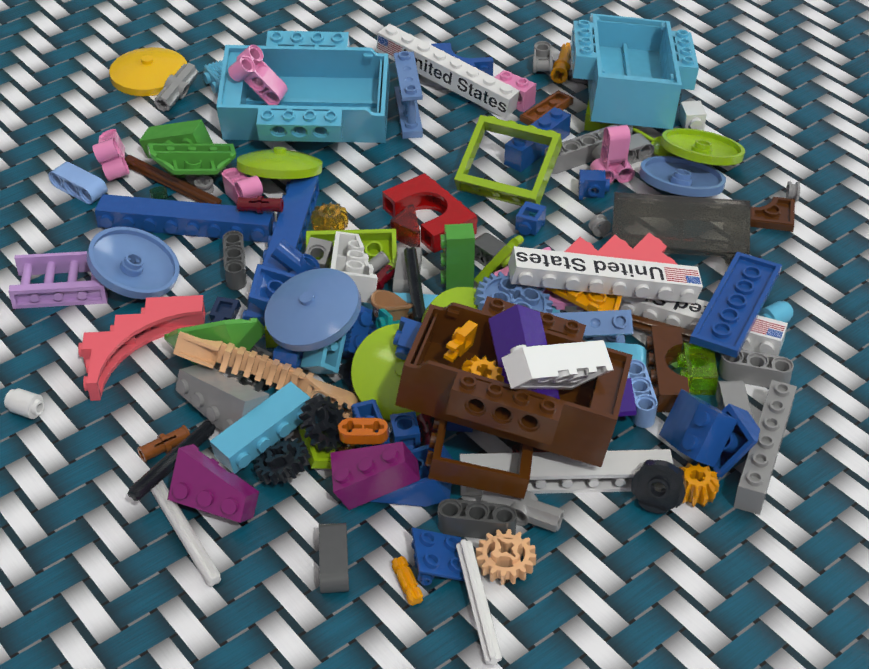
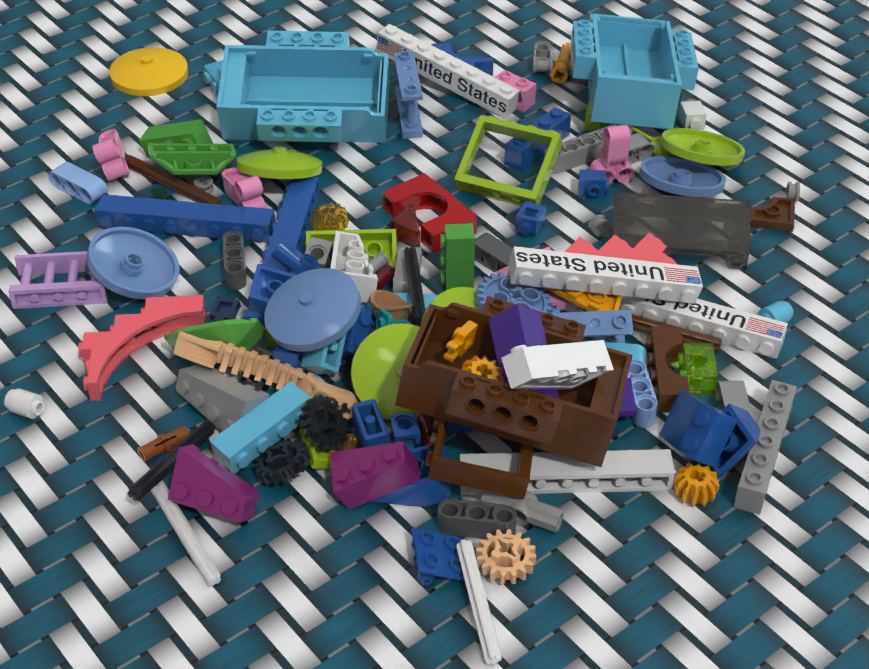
light grey piece [154,63,199,112] -> none
bright pink piece [228,45,288,105] -> none
dark red pin [237,196,284,214] -> none
dark grey beam [319,523,349,593] -> none
orange beam [338,418,389,444] -> none
light orange axle [392,556,423,606] -> none
blue brick [393,317,422,360] -> none
lime hinge [474,235,524,284] -> none
dark orange tile [520,90,574,125] -> none
black plate [631,459,687,513] -> none
blue plate [689,252,782,358] -> none
light grey beam [718,349,794,388] -> none

